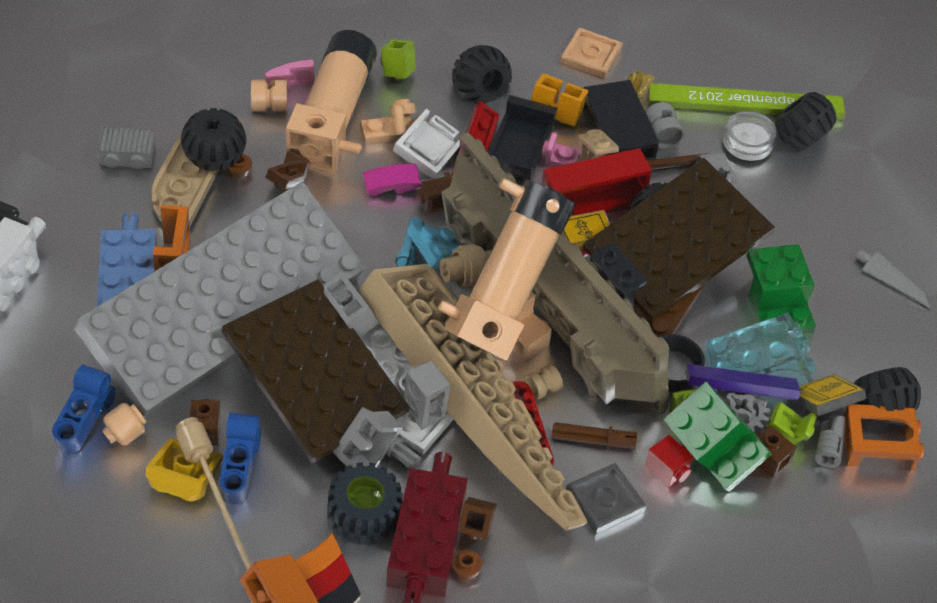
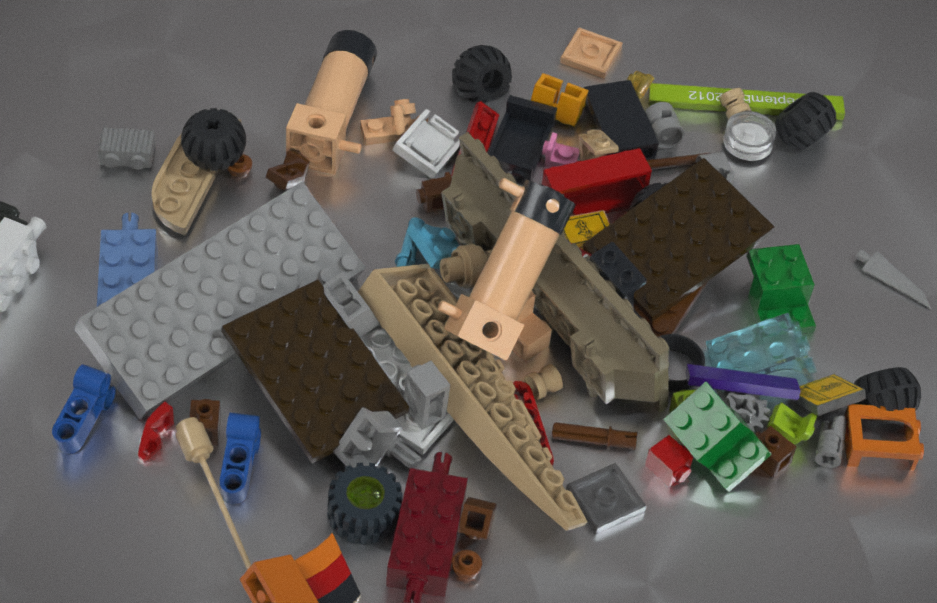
light nougat head [102,403,147,446] -> none
yellow slope [145,438,224,501] -> none
orange panel [153,205,191,271] -> none
light nougat wheel [251,80,287,112] -> none
bright pink slope [265,59,314,93] -> none
dark pink slope [363,164,421,197] -> none
lime brick [380,39,416,80] -> none
none -> red slope [138,401,174,463]
none -> tan wheel [719,88,751,122]

